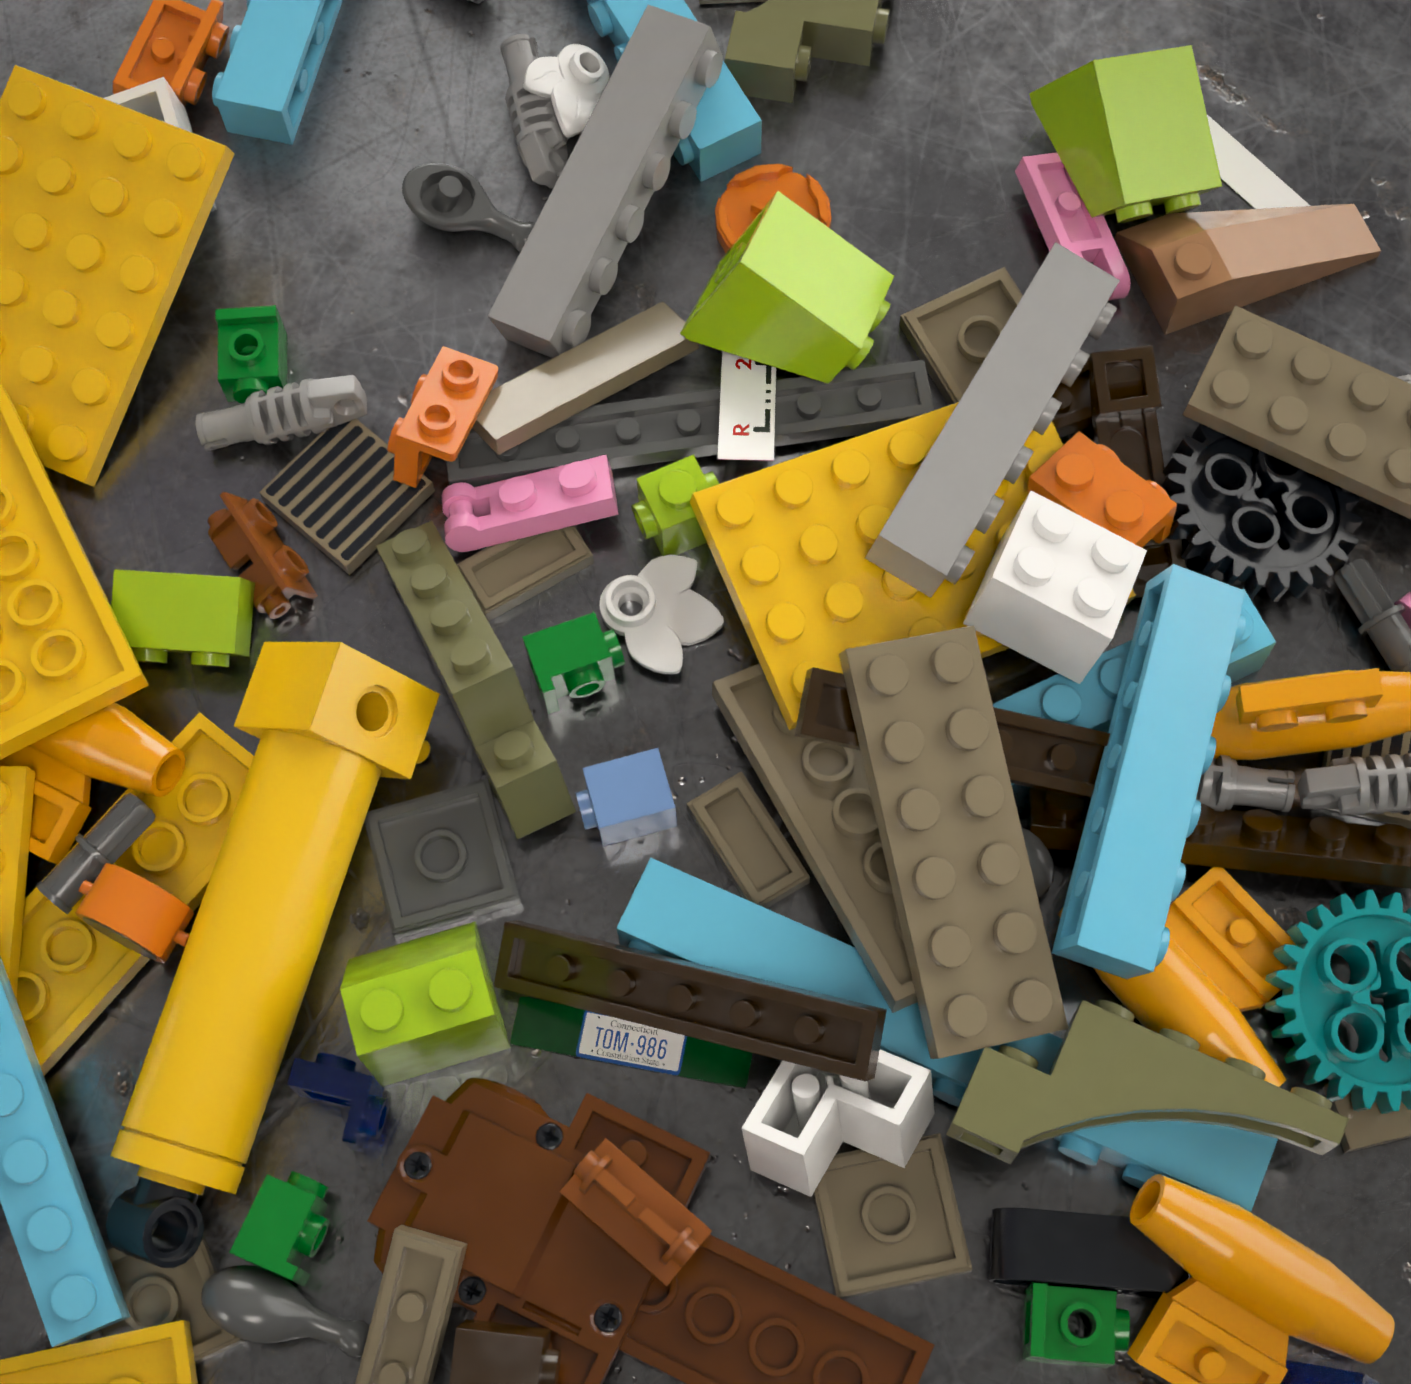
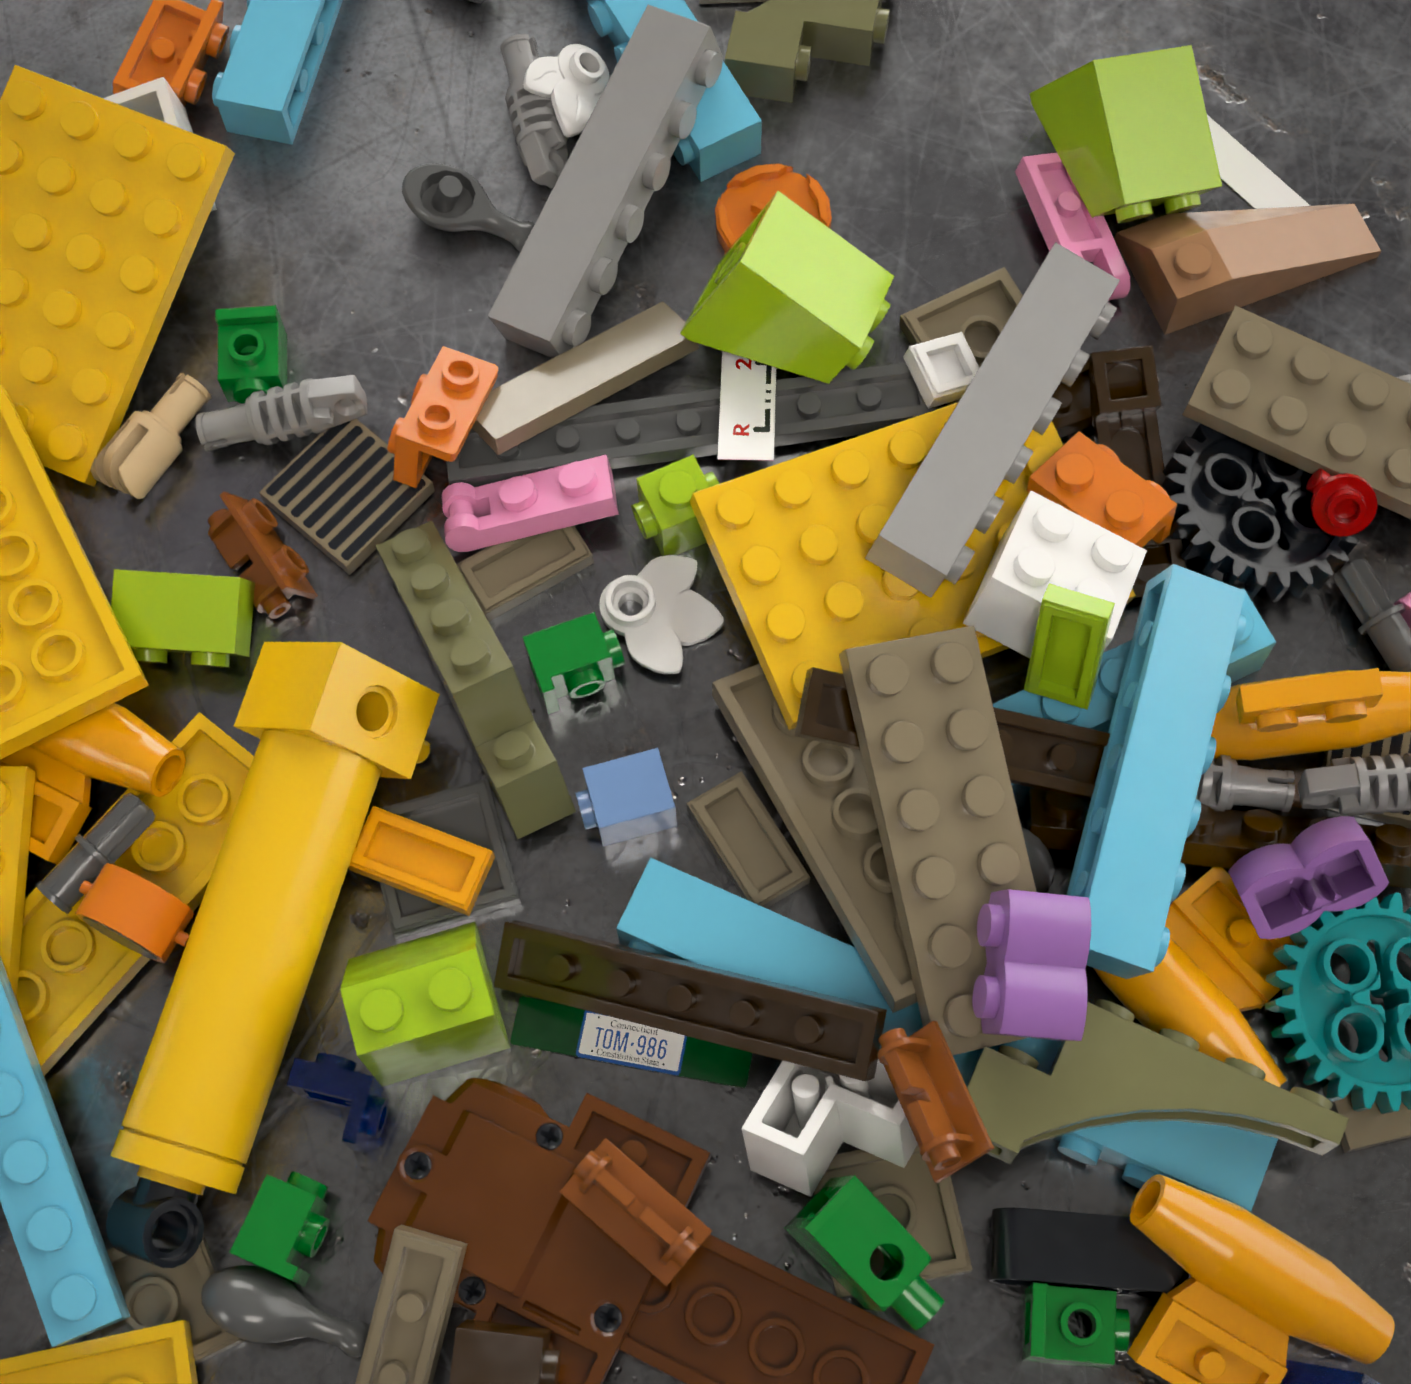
none -> tan arm [90,373,211,499]
none -> light orange tile [348,806,495,916]
none -> green torso [784,1175,944,1331]
none -> dark orange hinge [877,1021,994,1183]
none -> white tile [903,332,980,409]
none -> medium lavender brick [972,889,1091,1041]
none -> lime tile [1024,583,1115,710]
none -> medium lavender brick [1228,816,1389,939]
none -> red plate [1306,468,1378,536]

